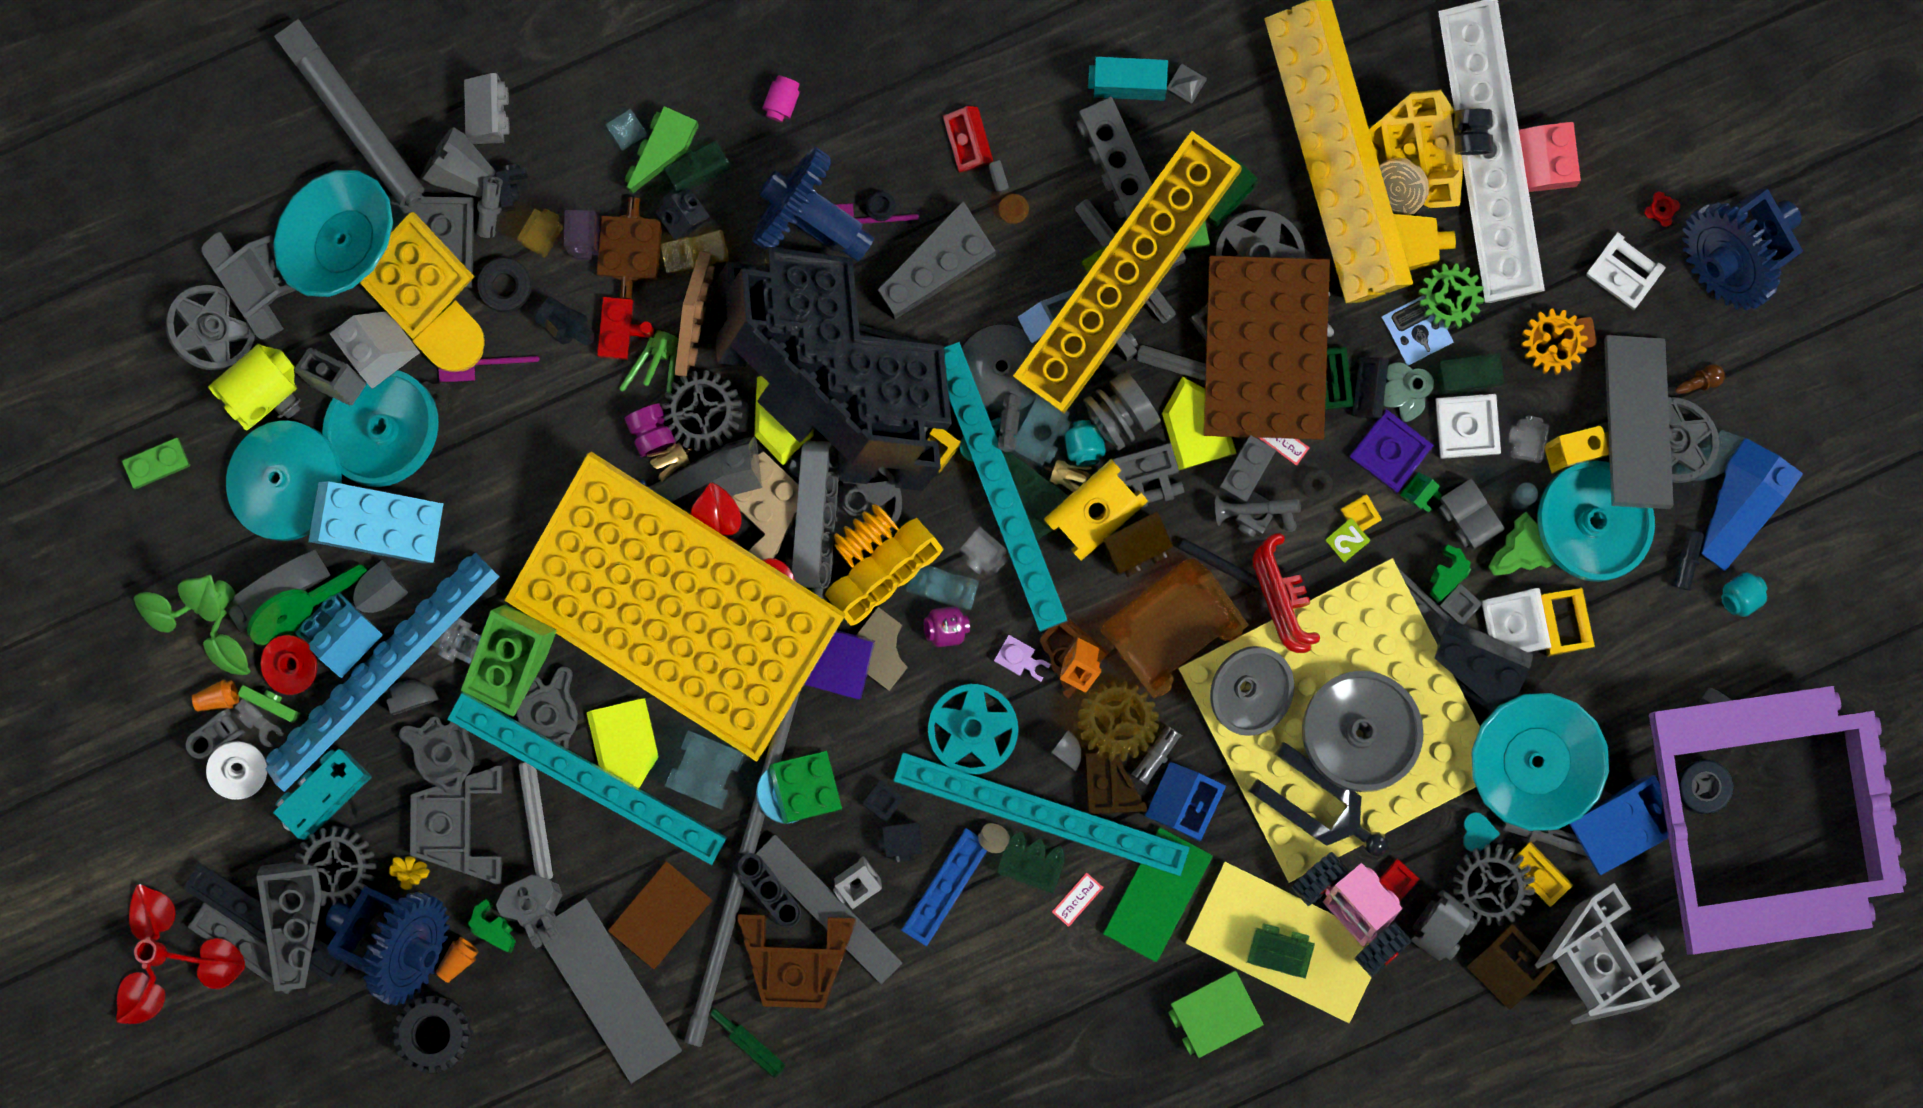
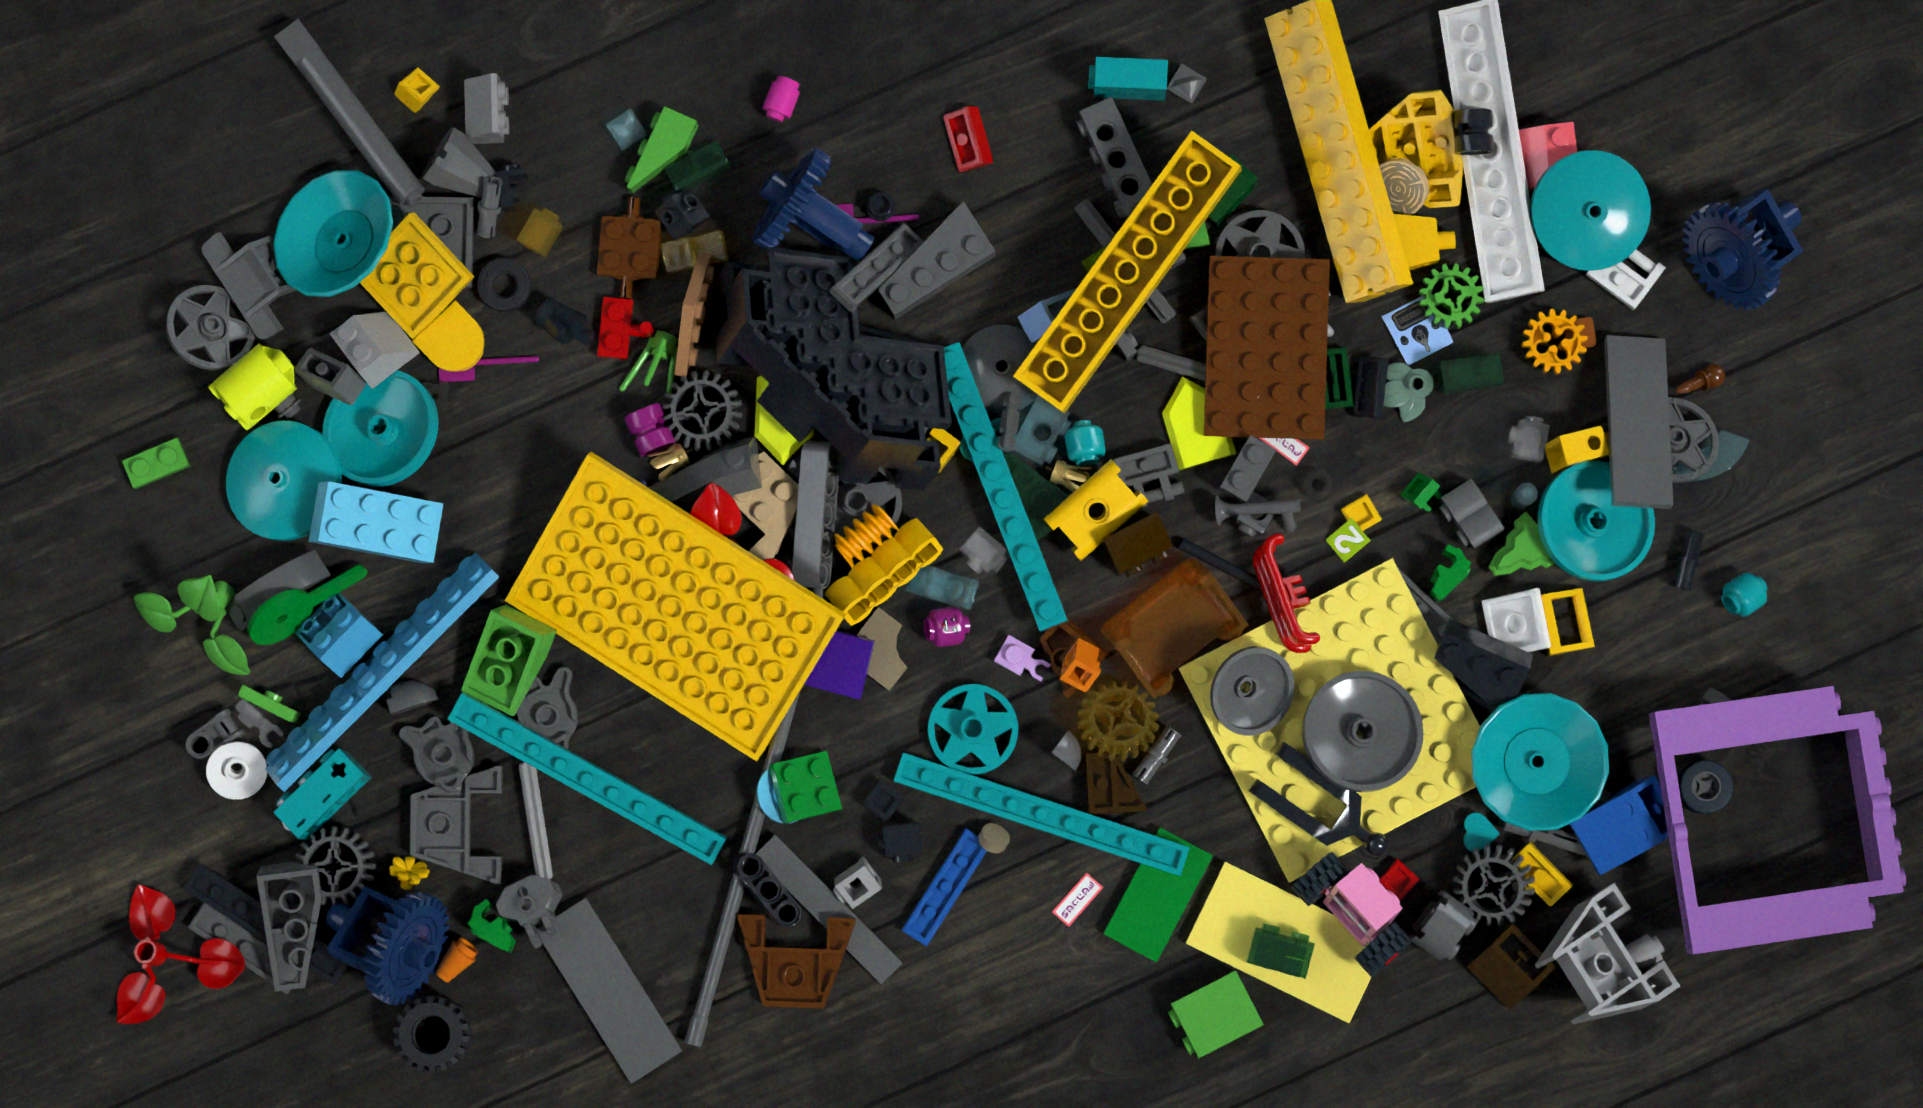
orange cone [192,679,239,712] -> none
red dish [261,635,317,695] -> none
dark grey brick [353,560,408,613] -> none
clear brick [432,618,481,664] -> none
clear purple brick [564,210,600,260] -> none
neon yellow tile [586,698,659,788] -> none
reddish brown tile [608,861,713,970] -> none
clear light blue piece [665,730,746,811] -> none
dark green axle [710,1008,786,1078] -> none
dark grey tile [989,160,1009,196] -> none
clear green plate [997,832,1064,894] -> none
clear orange plate [999,194,1029,224] -> none
dark grey wheel [1083,371,1161,451] -> none
blue slope [1145,762,1226,842] -> none
dark purple tile [1350,409,1434,493] -> none
white tile [1435,394,1501,459] -> none
dark grey plate [1439,584,1483,625] -> none
red plate [1645,192,1680,227] -> none
blue wedge [1700,438,1803,571] -> none
none -> yellow slope [394,67,440,113]
none -> dark grey tile [829,223,924,312]
none -> teal dish [1530,150,1651,271]

